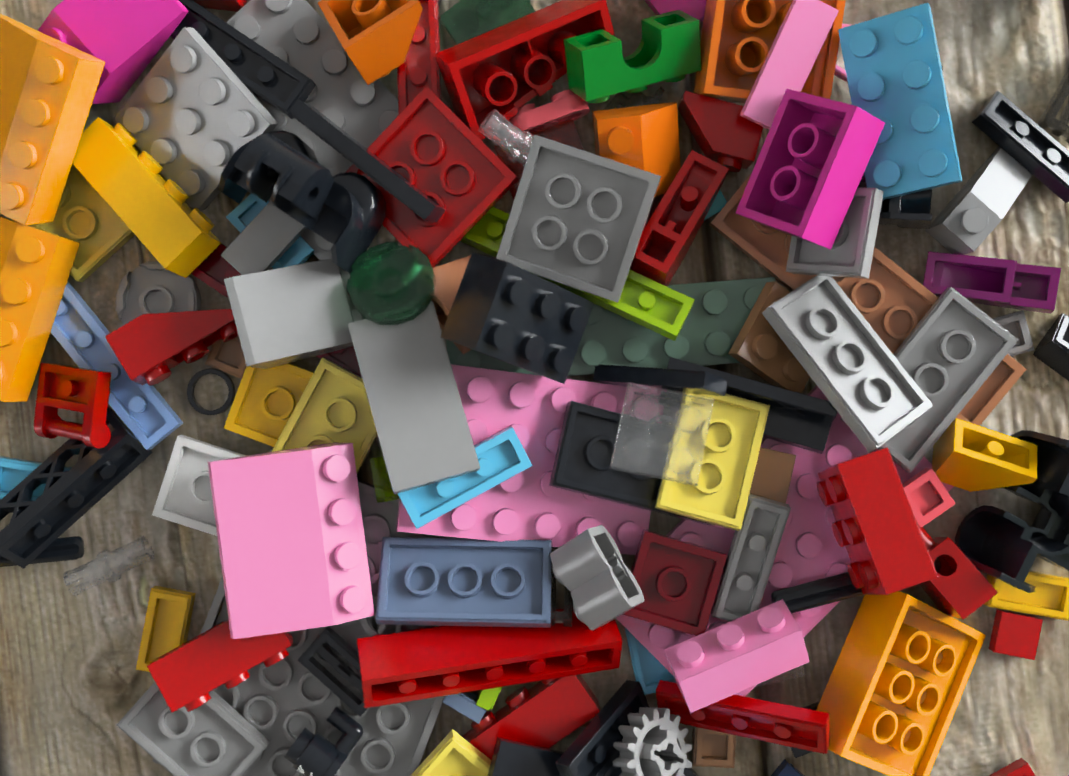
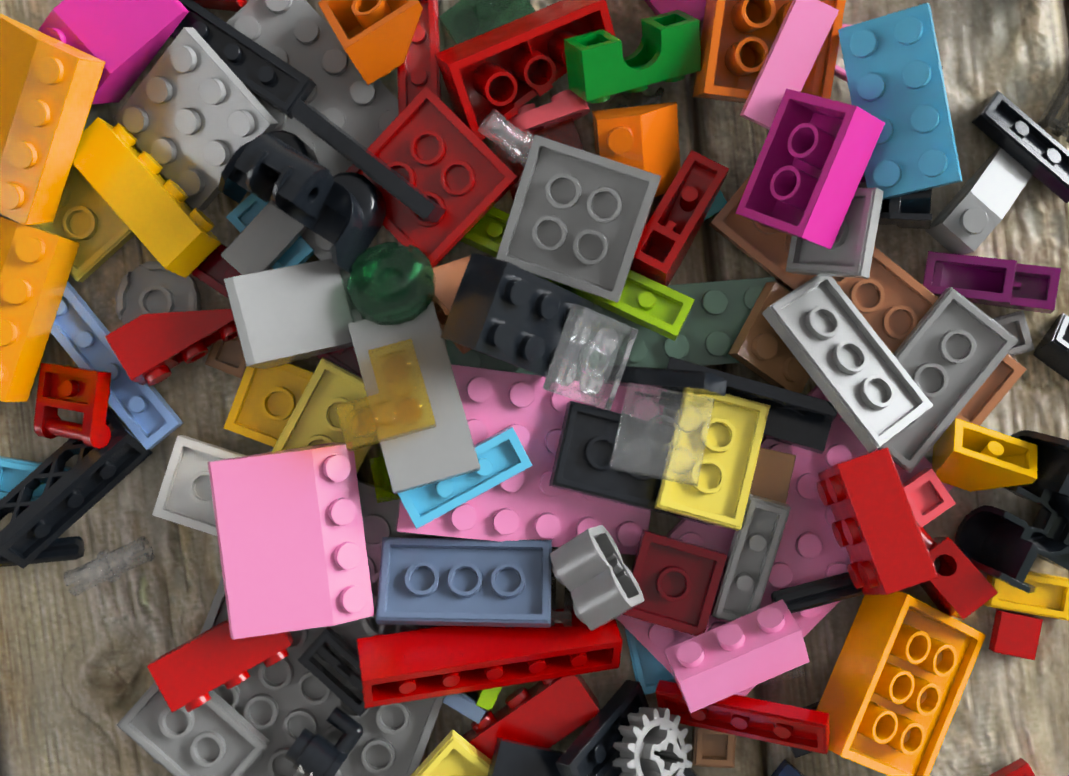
yellow tile [136,586,196,672] -> none
black piece [187,369,235,415] -> none
red slope [678,91,763,172] -> none
none -> clear yellow plate [335,339,436,452]
none -> clear plate [543,304,638,411]

